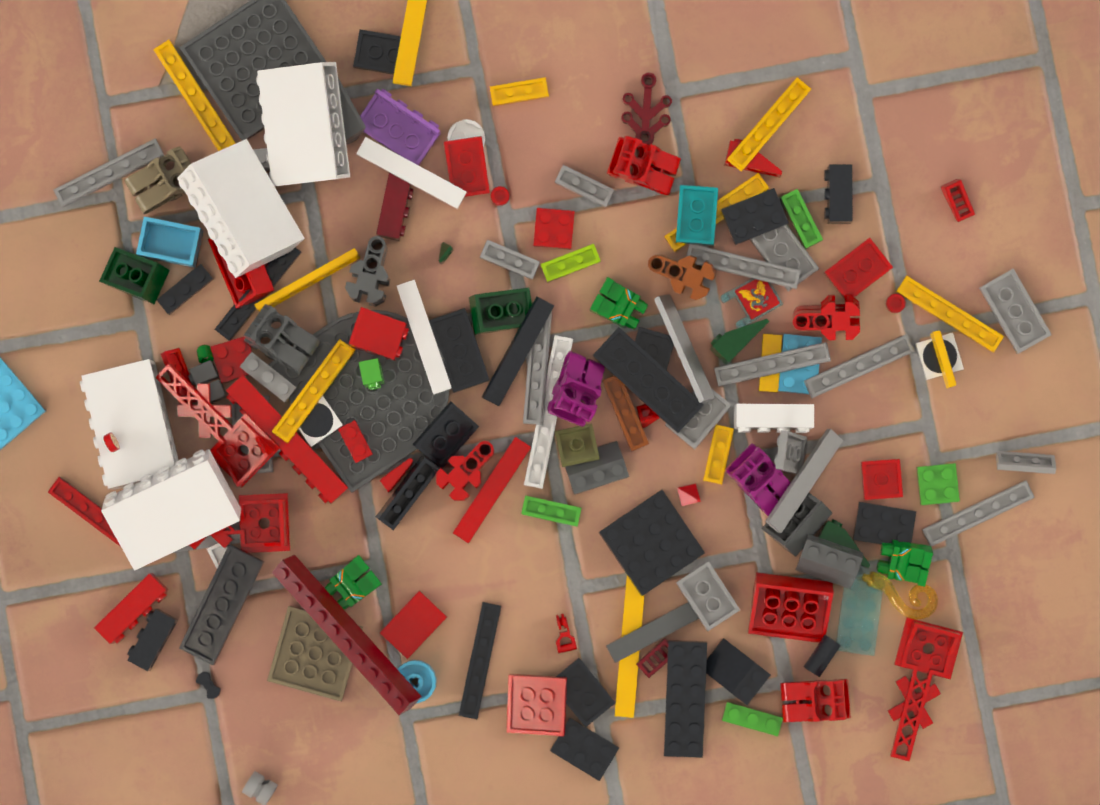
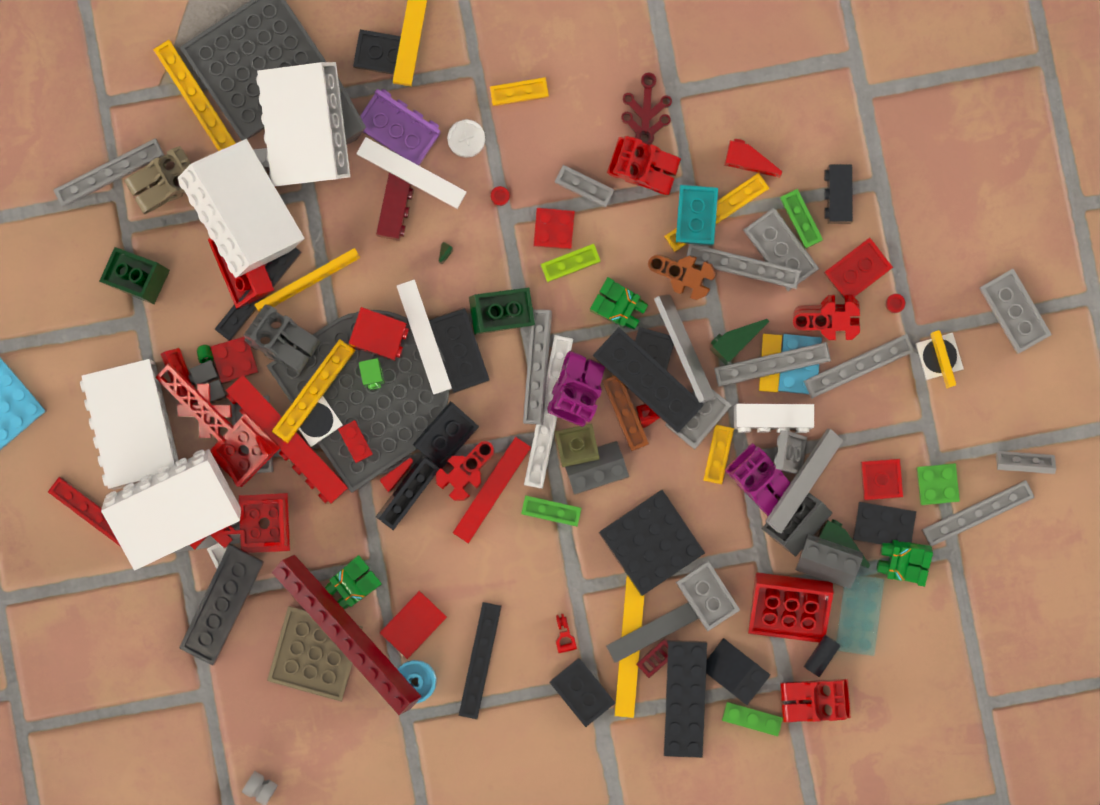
red brick [94,573,168,644] -> none
red tile [103,432,120,453] -> none
black brick [127,609,178,672] -> none
medium azure piece [136,217,203,268] -> none
black plate [157,264,214,315] -> none
black piece [196,672,221,699] -> none
light grey plate [240,352,297,403] -> none
dark grey connector [345,236,390,307] -> none
red plate [444,136,490,197] -> none
light grey plate [480,240,540,280] -> none
black tile [482,296,554,406] -> none
plate [507,674,567,736] -> none
black plate [550,718,619,781] -> none
slope [677,483,701,507] -> none
flag [720,279,783,328] -> none
black plate [721,188,789,245] -> none
yellow tile [727,77,811,172] -> none
clear yellow plant [862,572,938,620] -> none
red piece [887,617,963,762] -> none
yellow tile [896,275,1004,353] -> none
red slope [941,179,975,222] -> none

